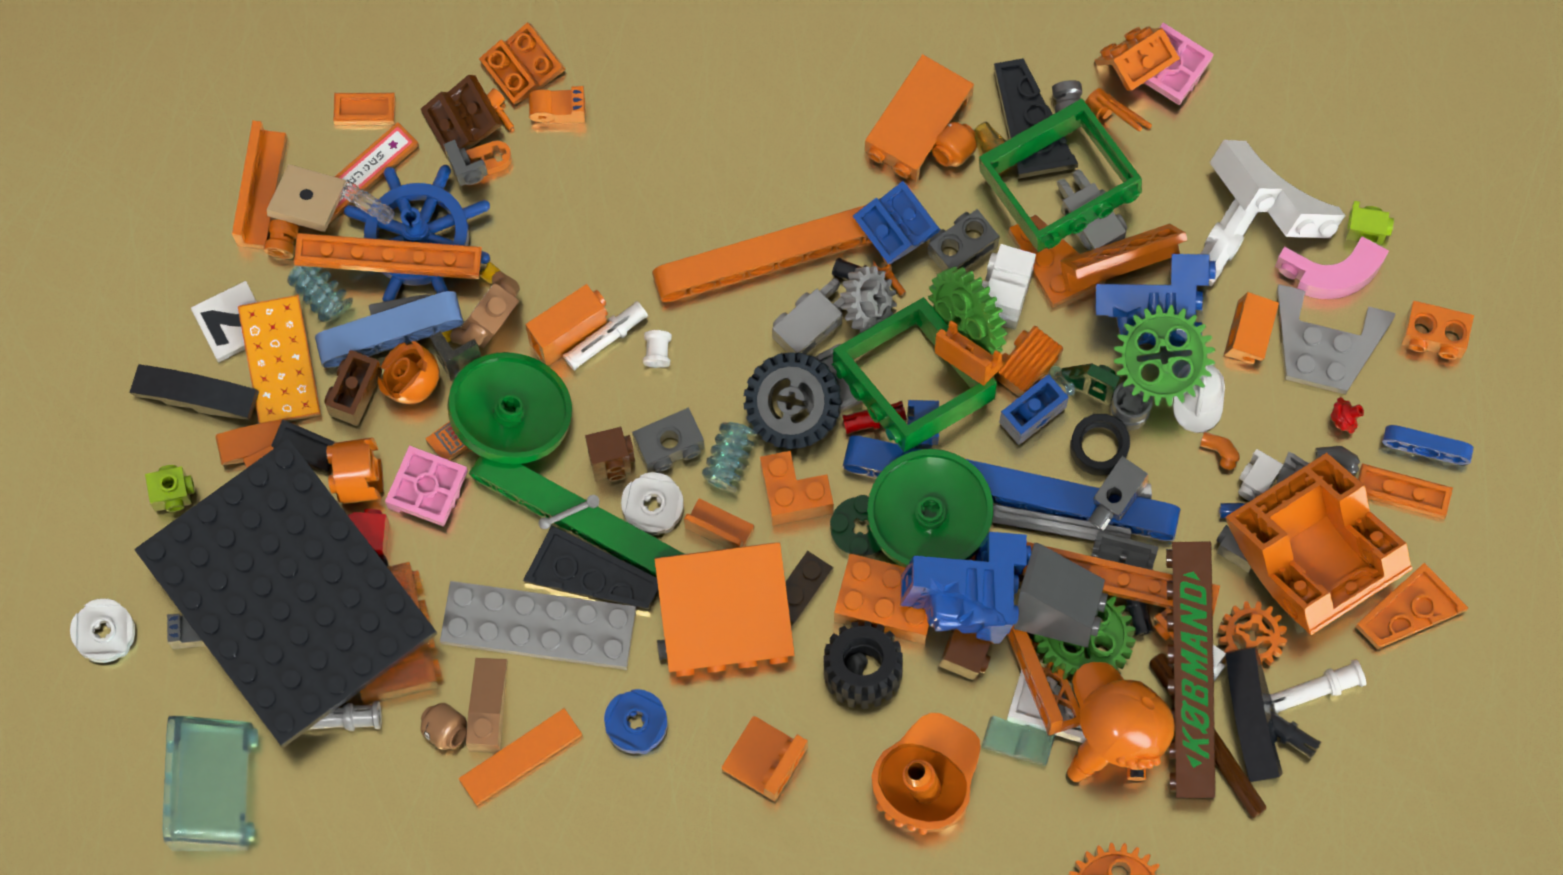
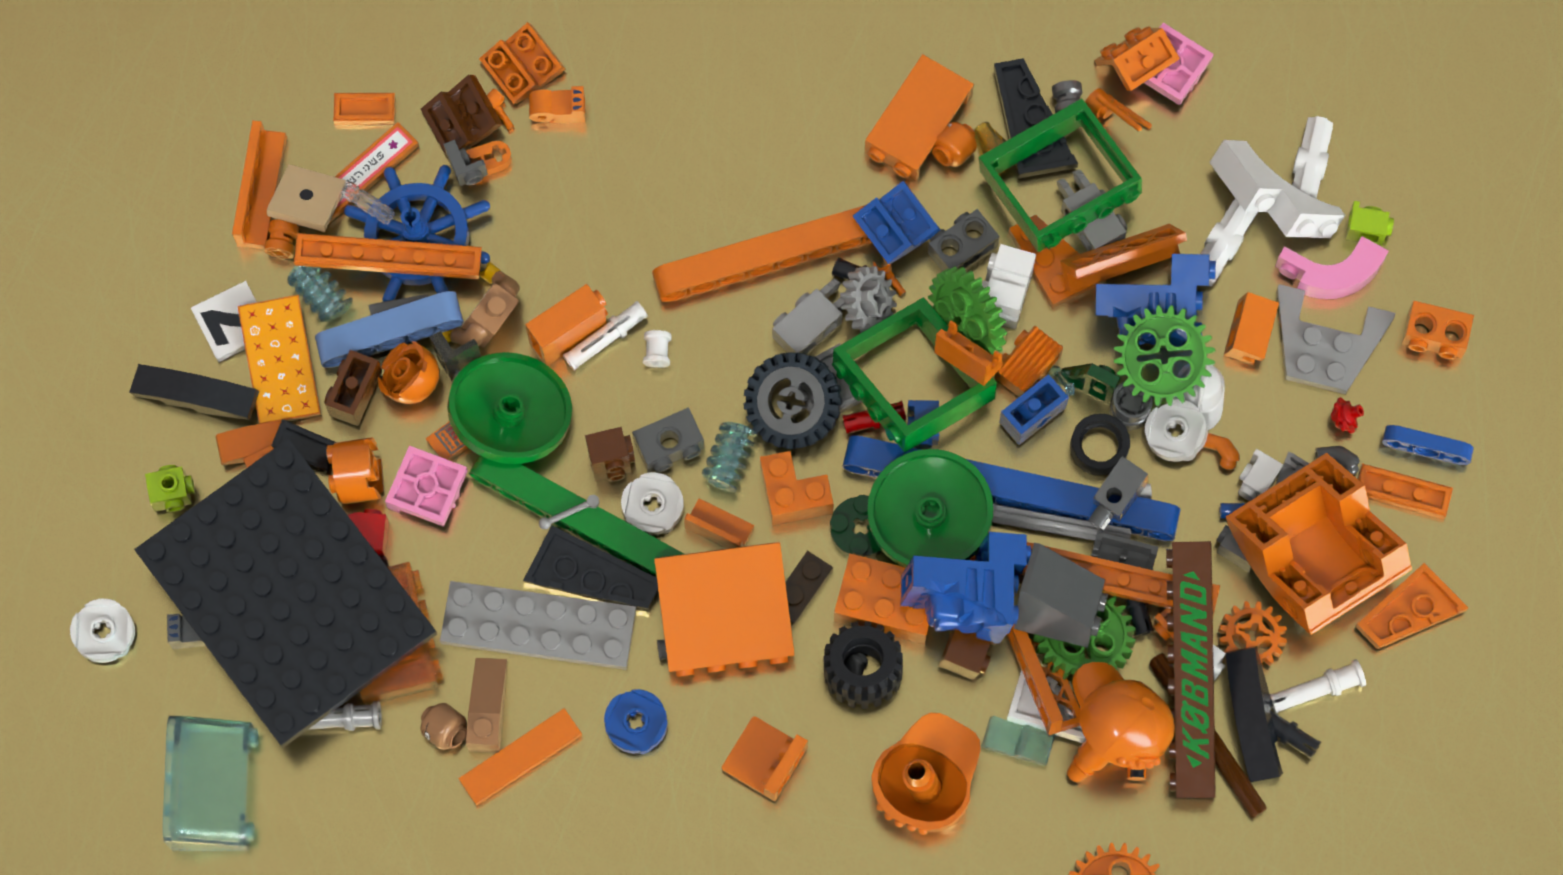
none -> white plate [1145,399,1208,462]
none -> white piece [1292,116,1333,199]

